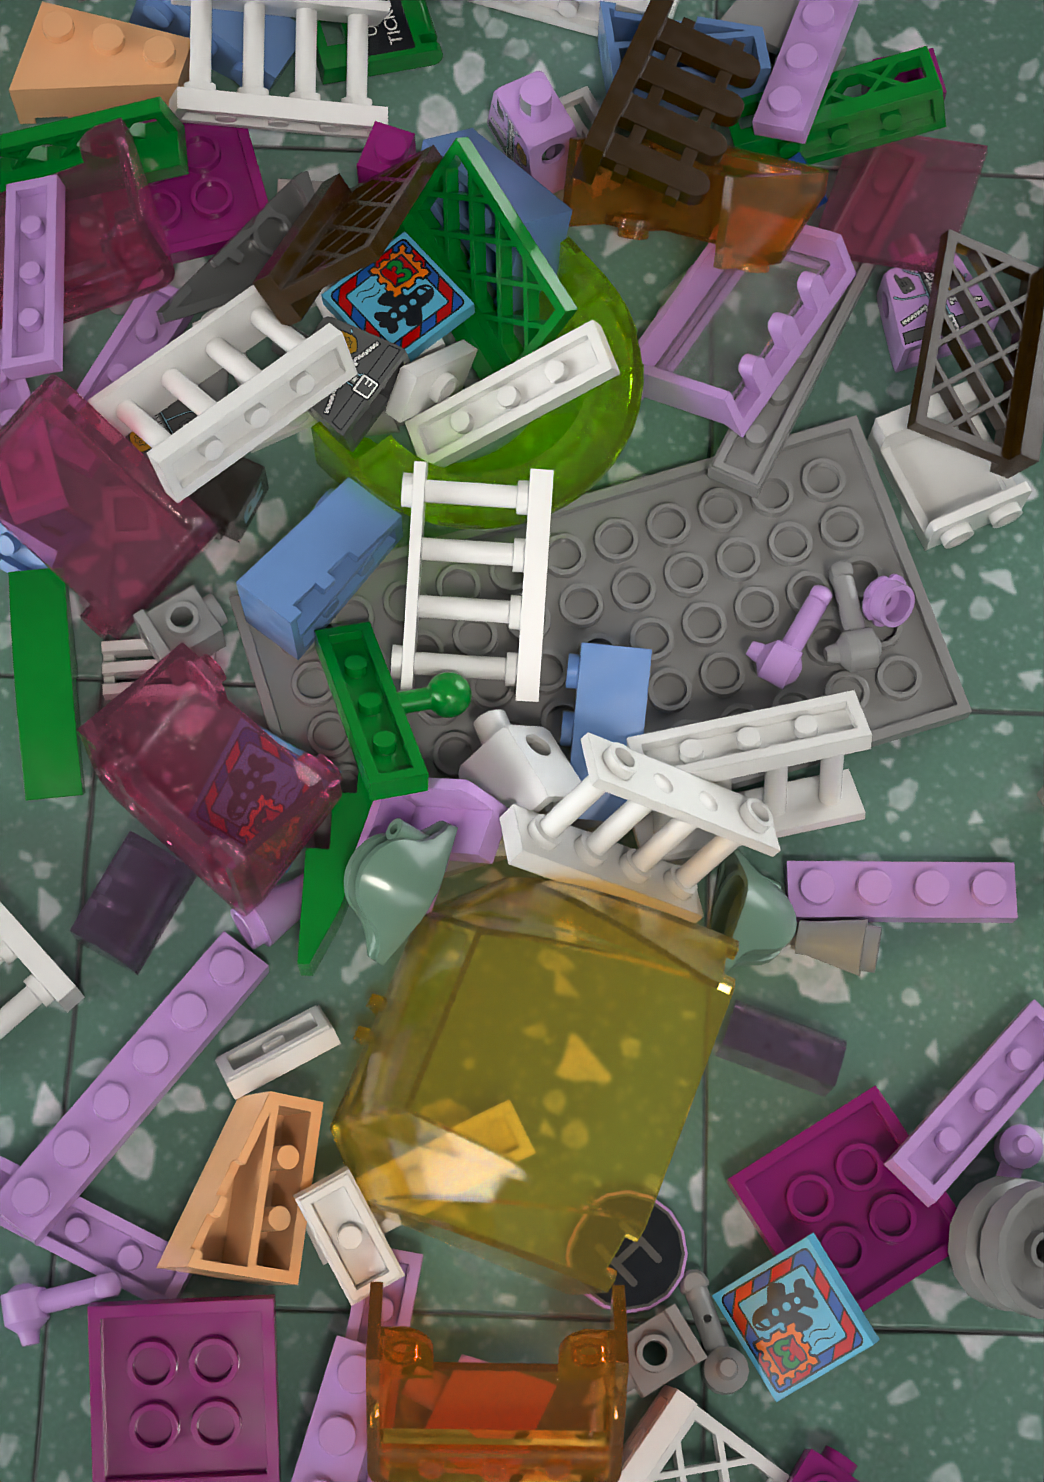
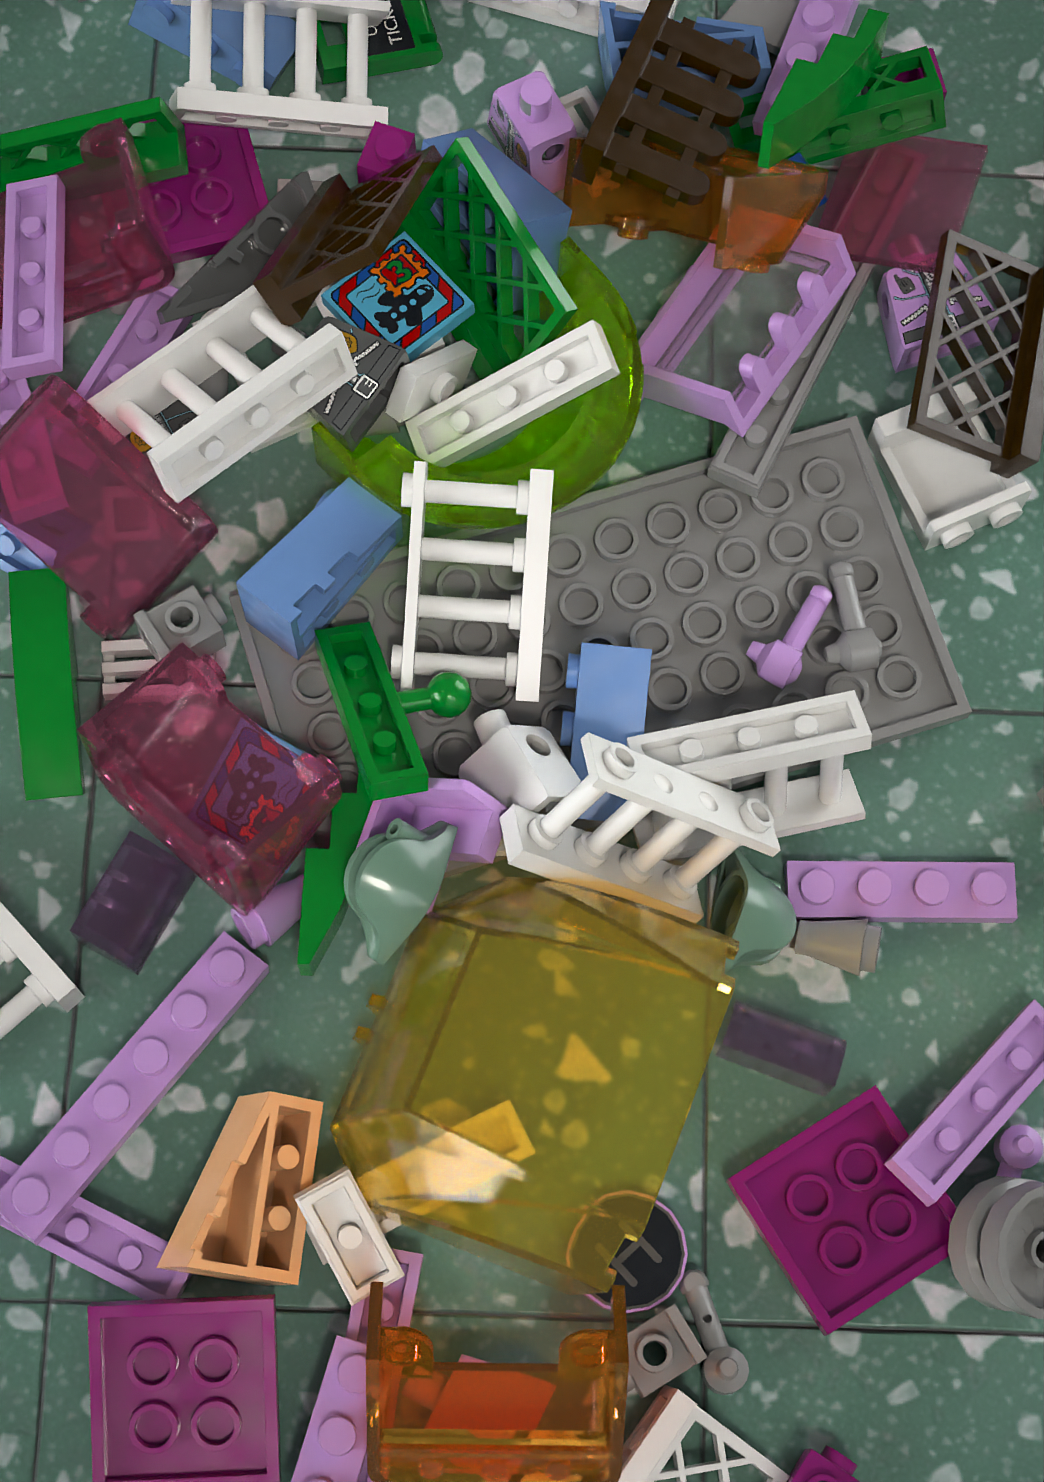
lavender piece [0,1272,122,1347] -> none
light nougat wedge [9,1,190,124] -> none
clear smoke brick [185,457,269,543] -> none
white tile [215,1005,341,1100] -> none
tile [712,1232,880,1402] -> none
lavender plate [862,574,915,627] -> none
none -> green slope [758,8,889,169]

